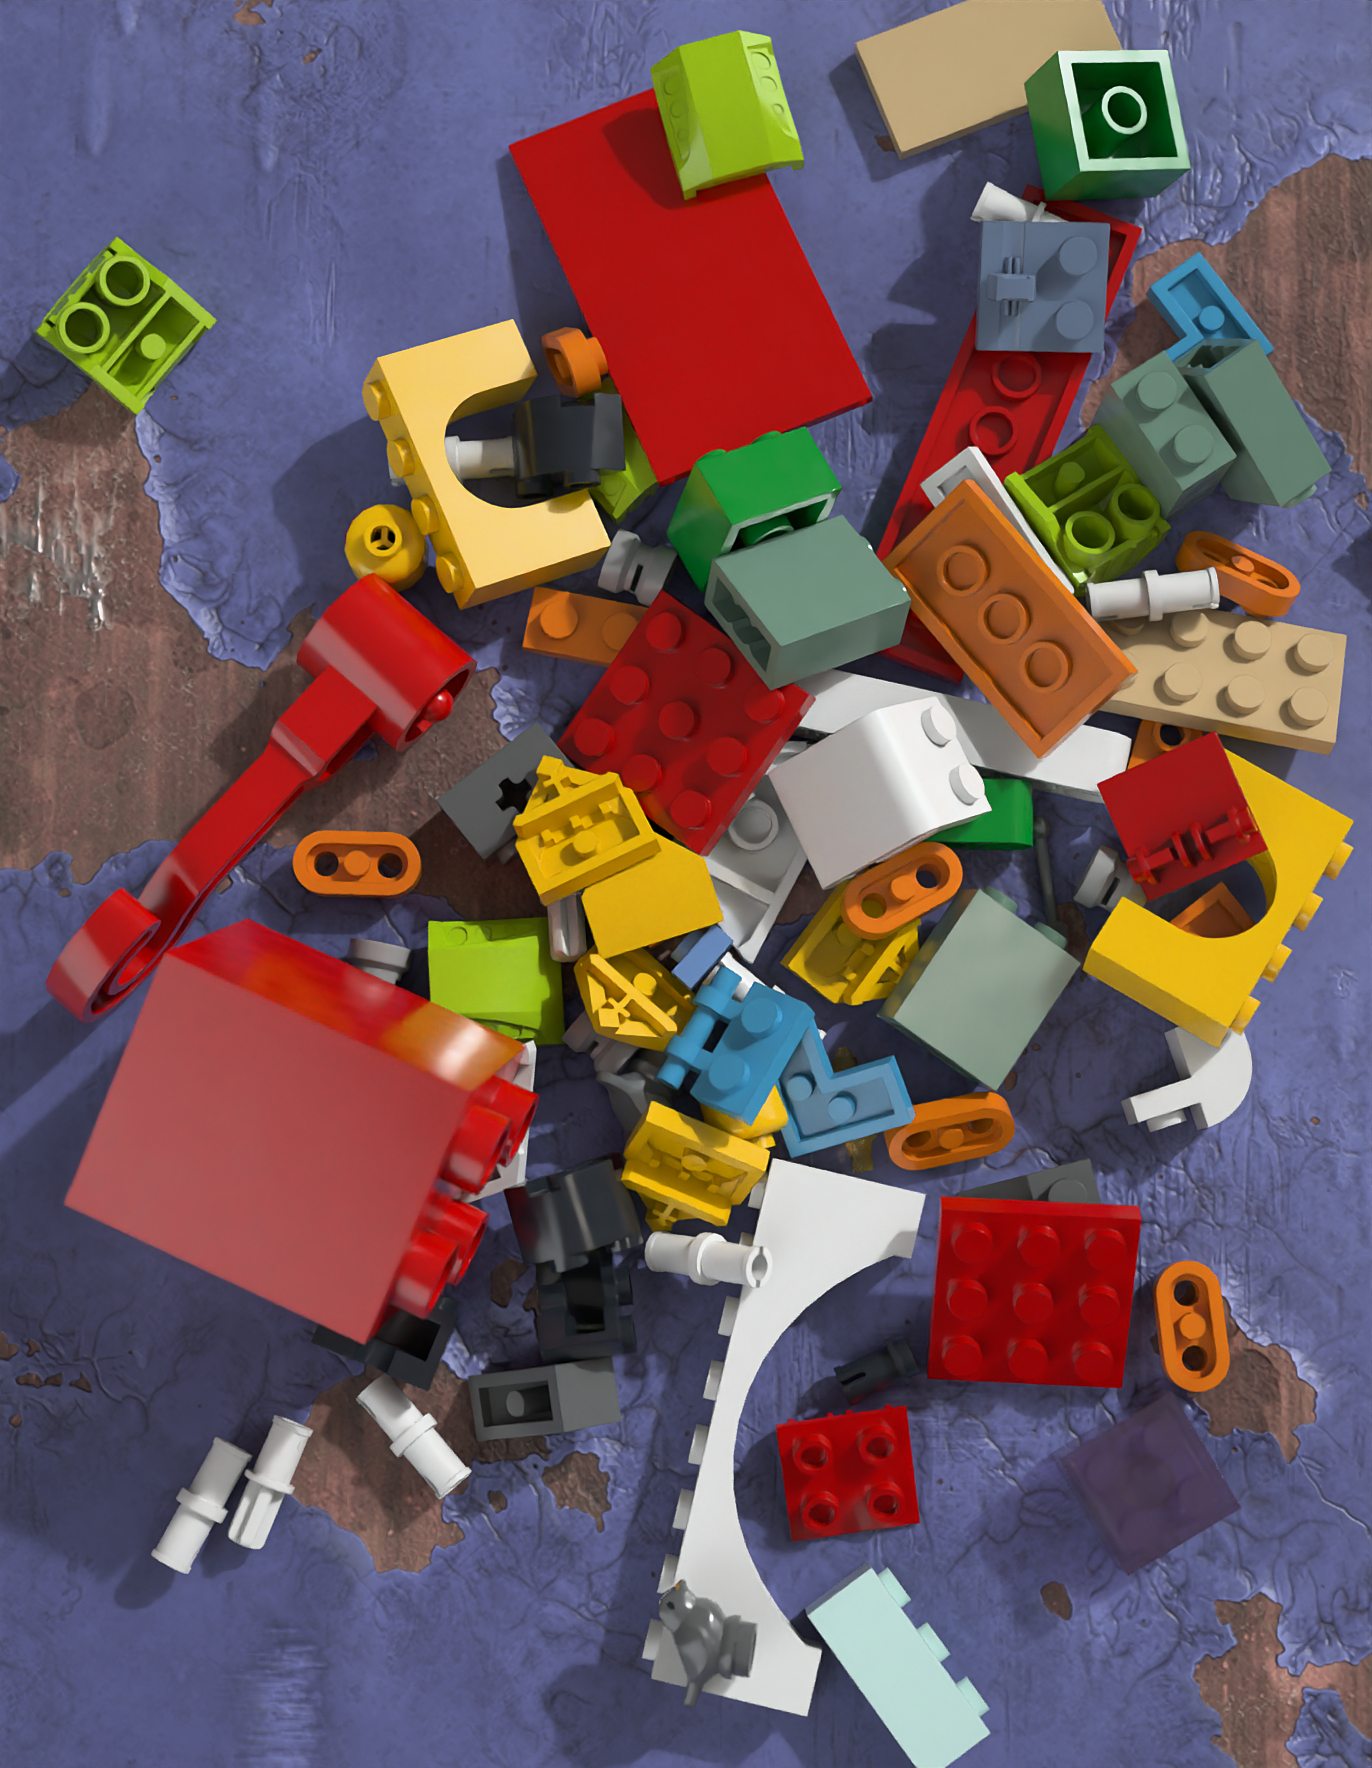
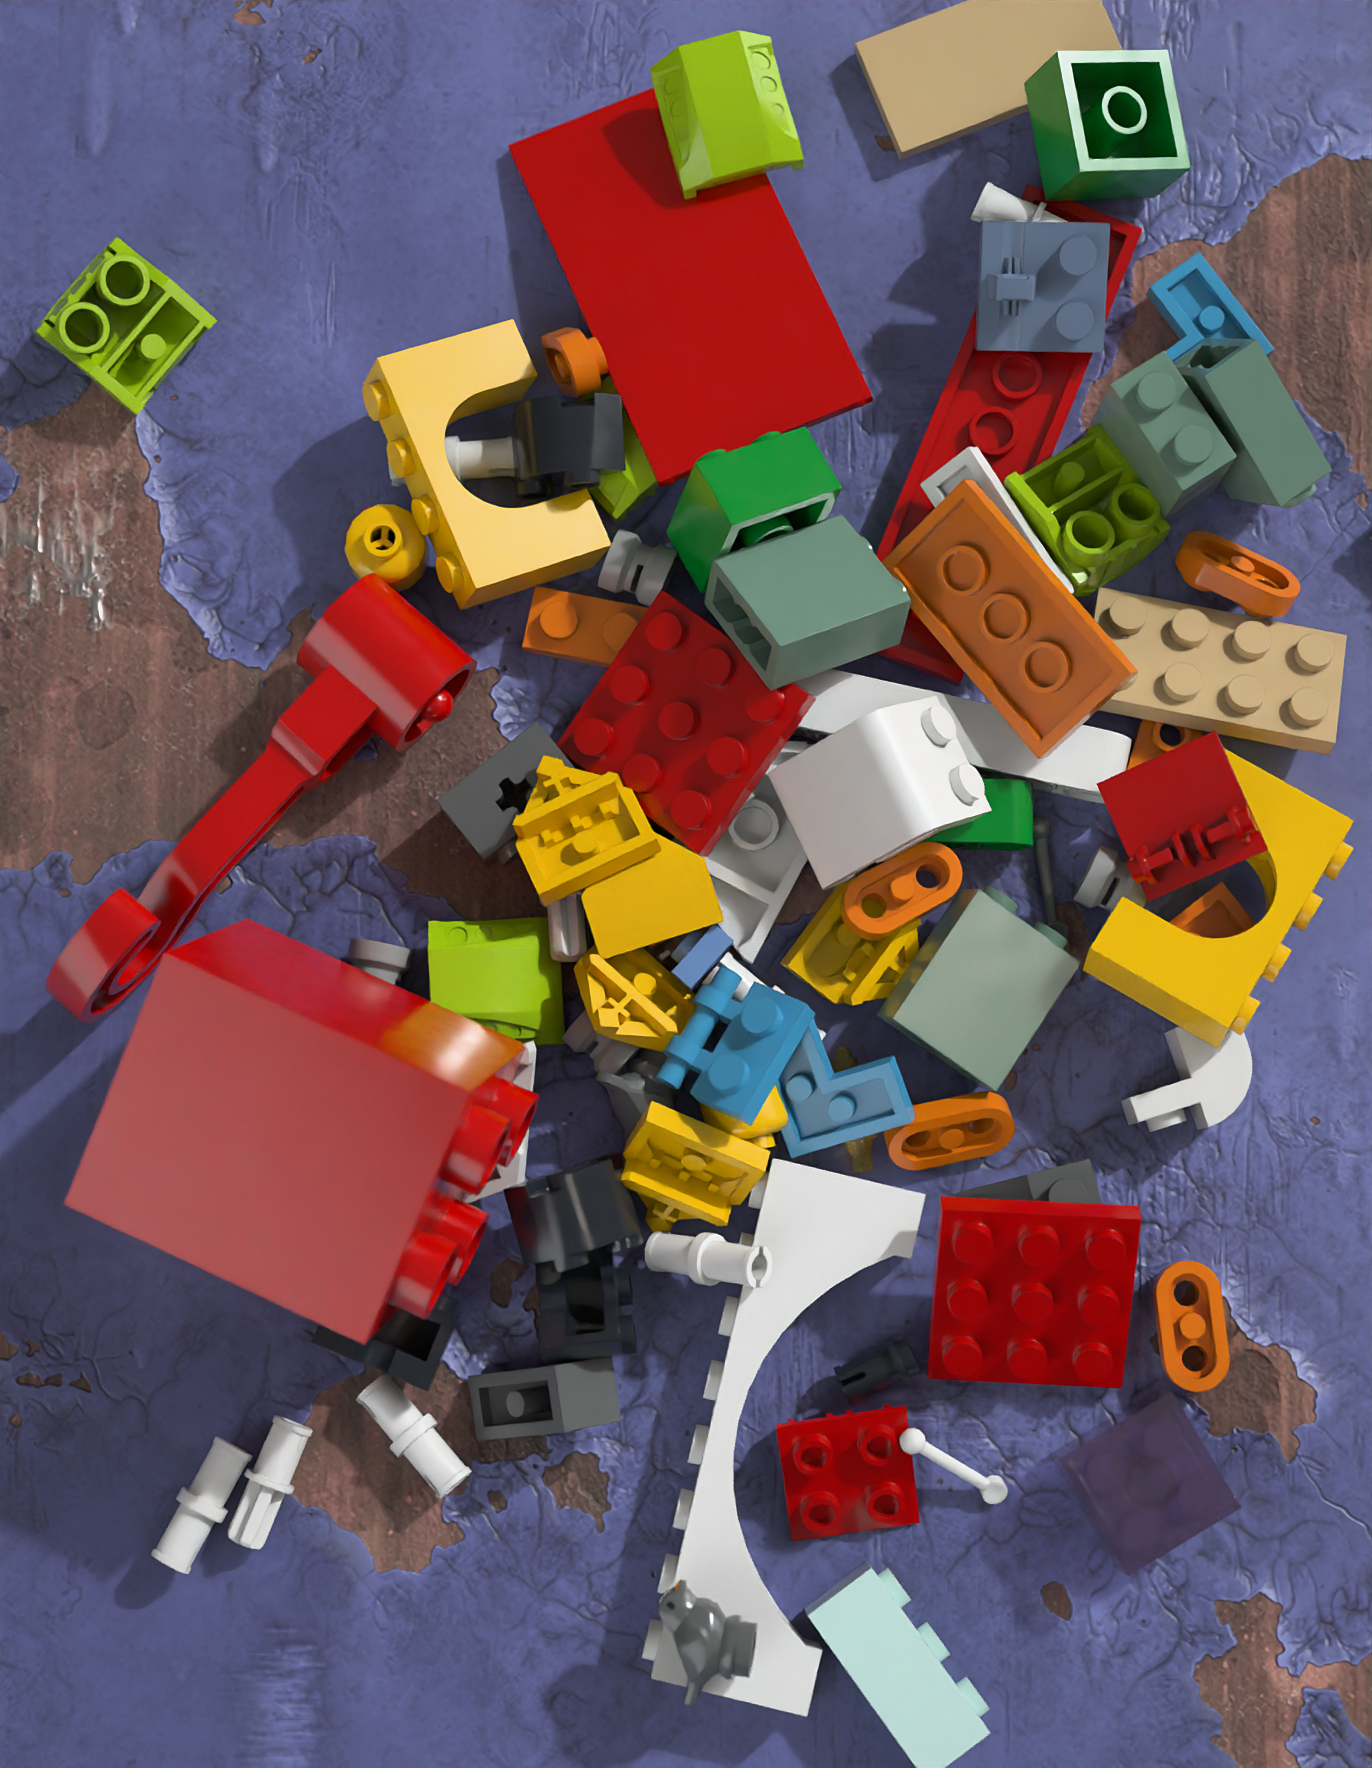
orange plate [293,830,423,899] -> none
white pin [1085,567,1220,623] -> none
none -> white hinge [900,1428,1008,1504]

